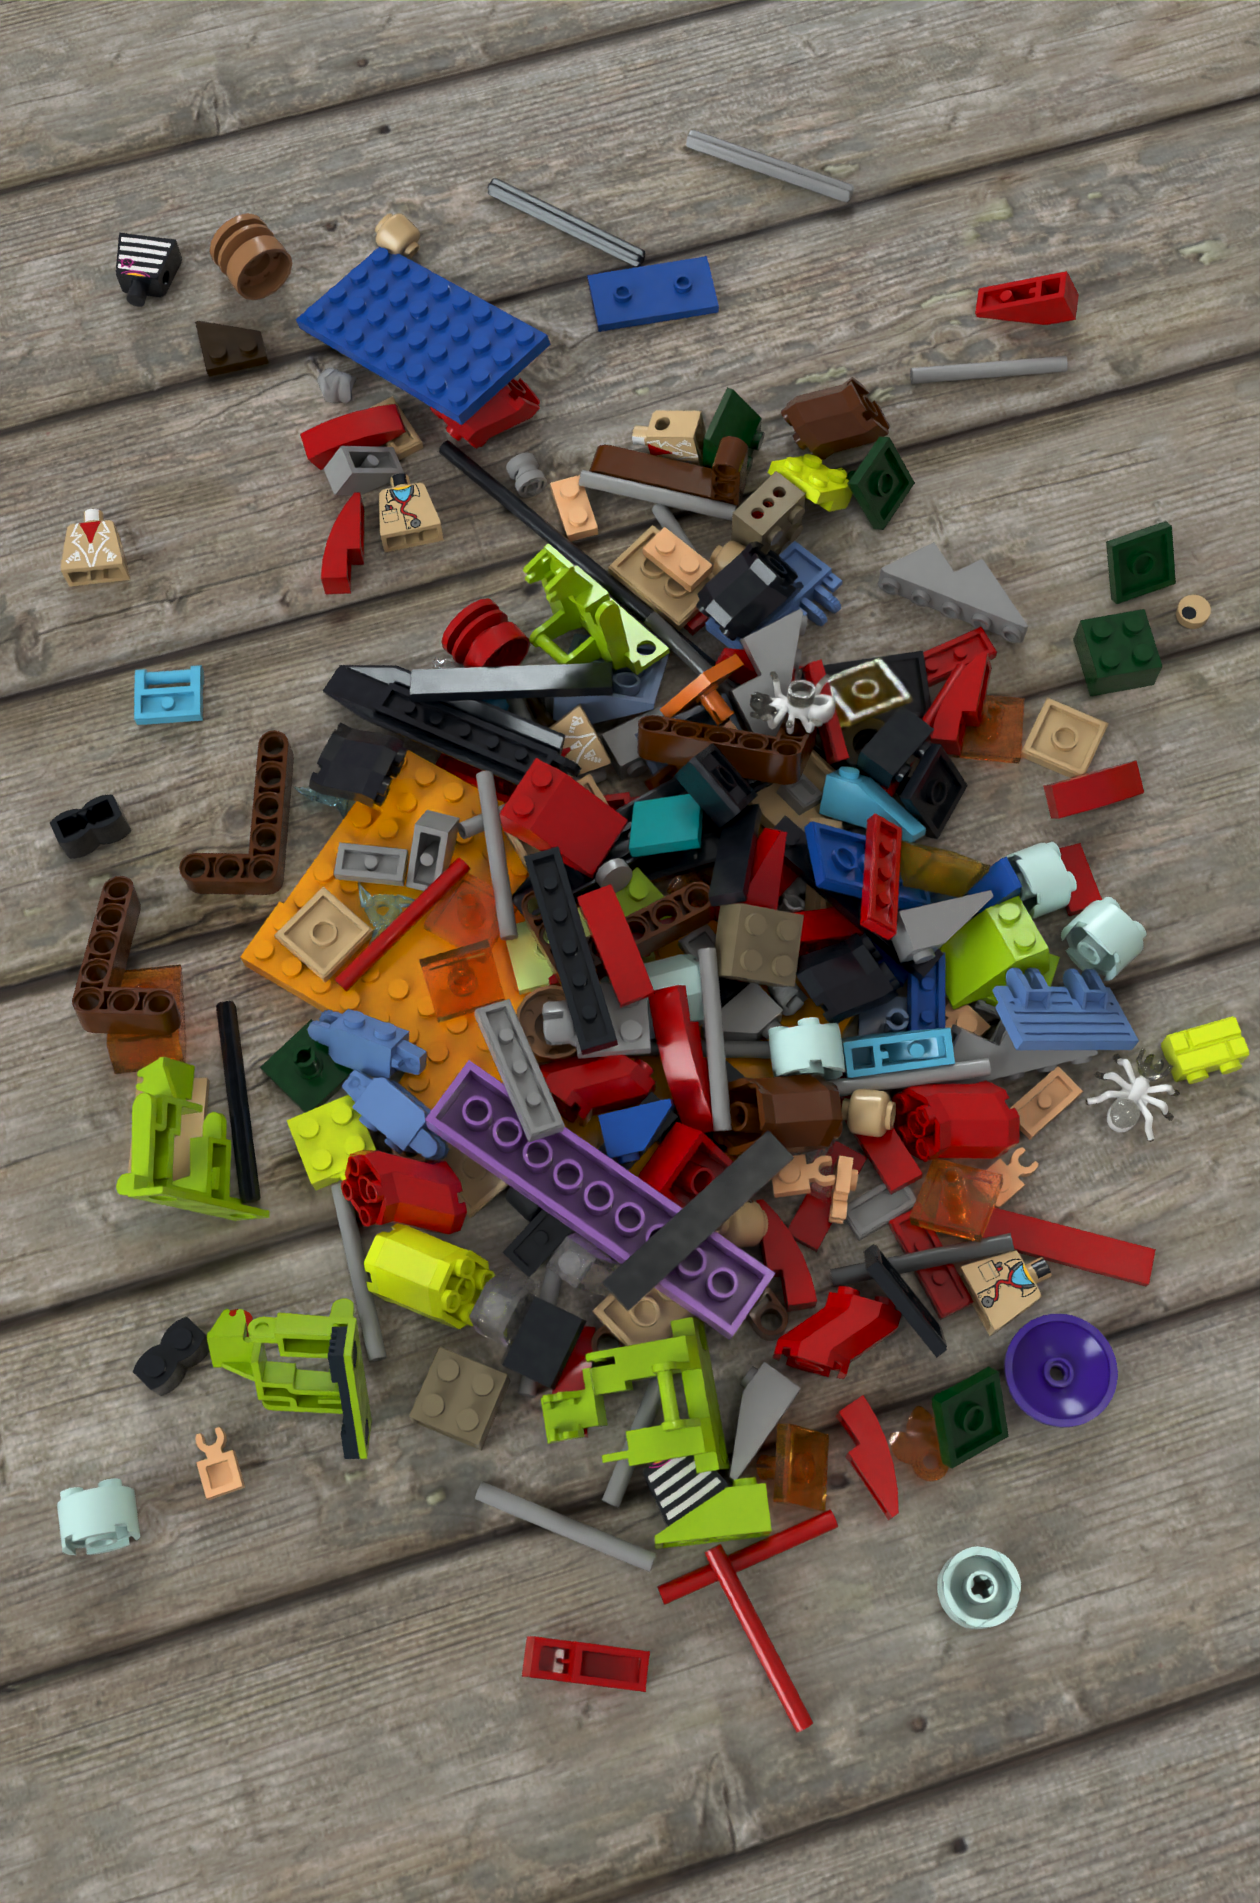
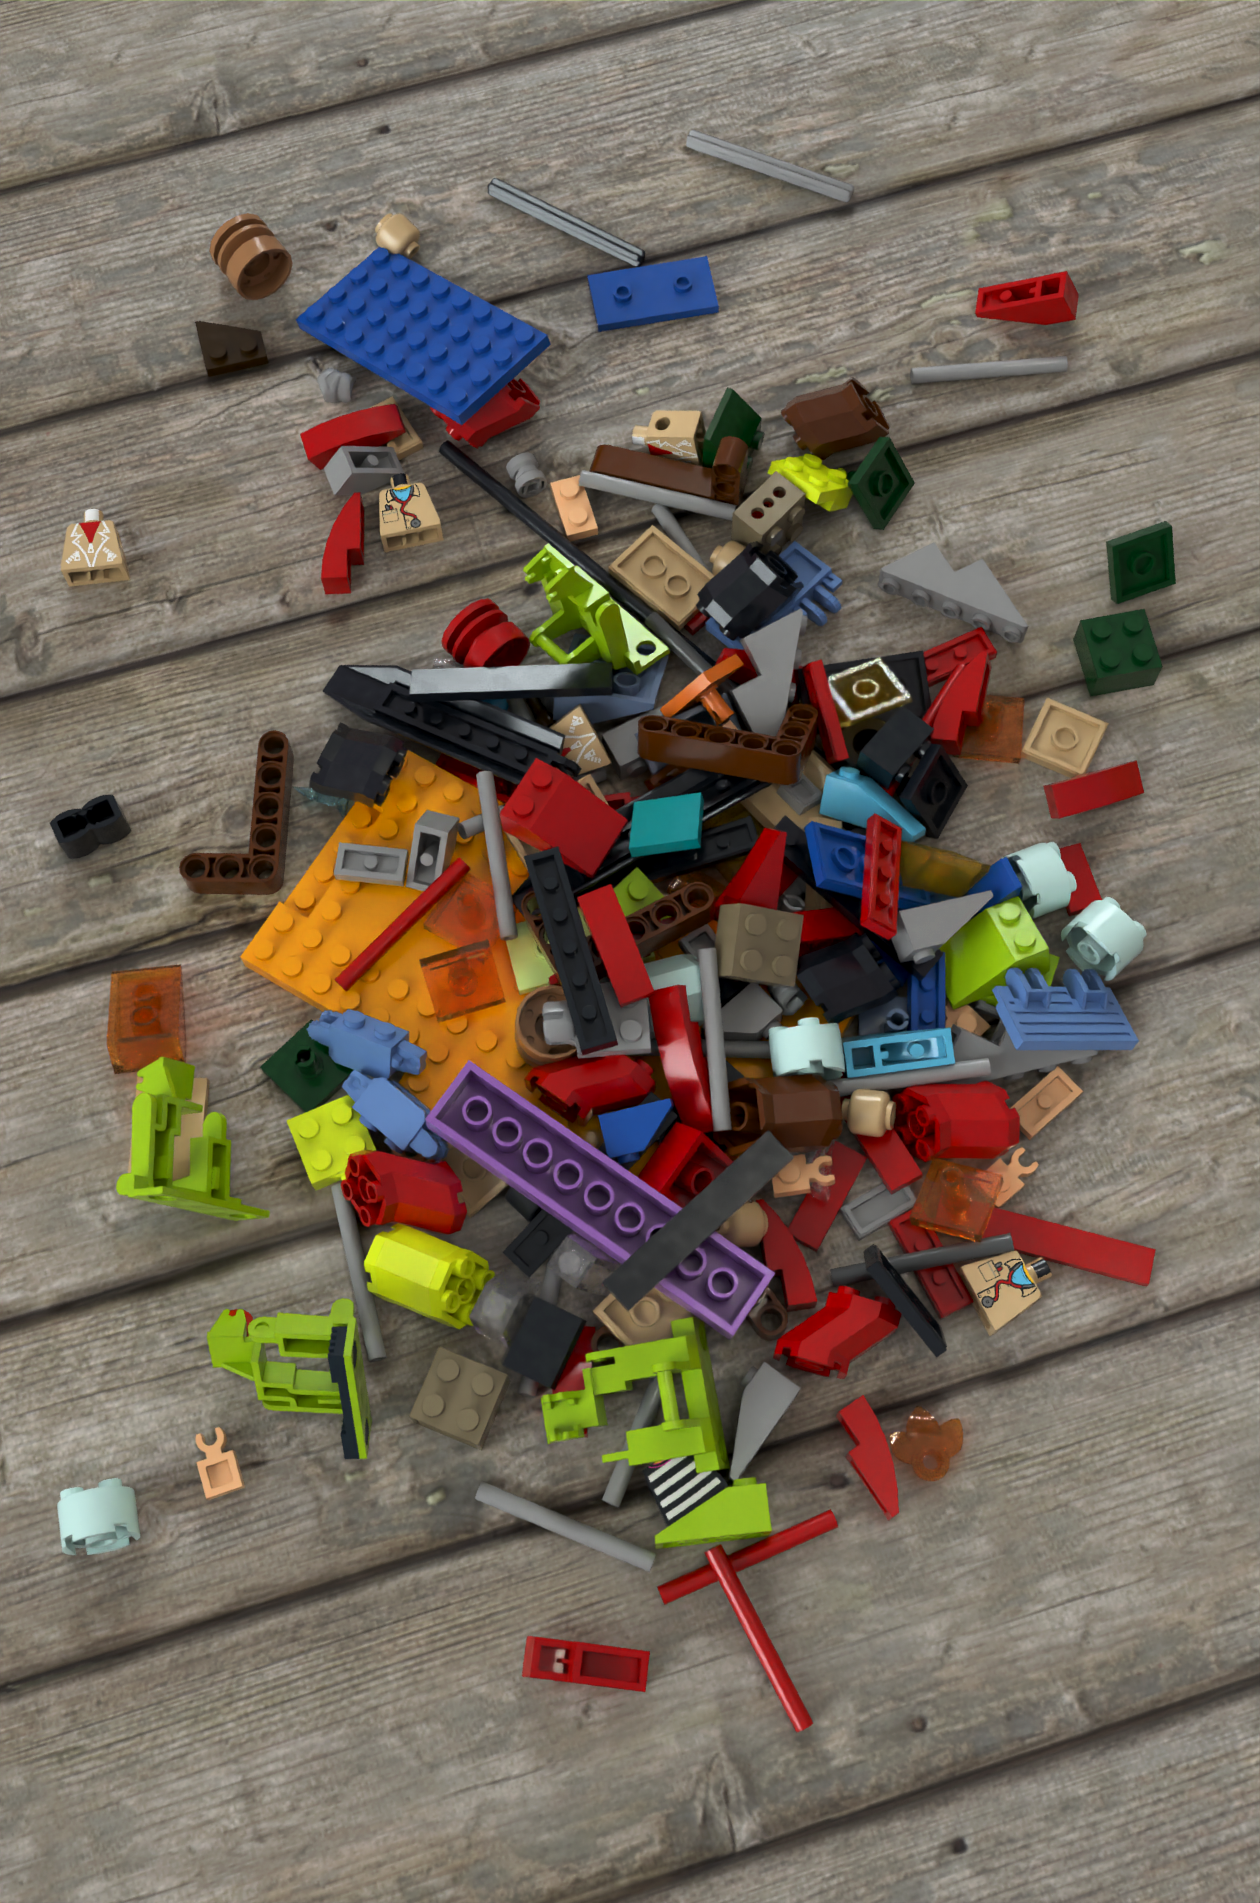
reddish brown beam [72,876,182,1035] -> none
black torso [116,233,182,307] -> none
black brick [133,1317,210,1396] -> none
medium azure plate [134,665,204,725] -> none
black axle [216,1001,261,1203] -> none
tan tile [274,887,374,983] -> none
clear light blue piece [358,882,415,946] -> none
light grey tile [474,999,565,1142] -> none
light grey tile [596,858,632,893] -> none
light nougat plate [643,527,713,593] -> none
black slope [674,743,758,829] -> none
black tile [708,804,762,907] -> none
animal [750,669,835,734] -> none
clear orange tile [757,1424,829,1512] -> none
light nougat plate [829,1156,858,1224] -> none
dark green tile [931,1366,1009,1469] -> none
light aqua brick [937,1546,1021,1629] -> none
dark purple dish [1004,1314,1118,1428] -> none
animal [1085,1048,1180,1142] -> none
neon yellow brick [1161,1016,1249,1084] -> none
tan tile [1176,595,1211,629] -> none

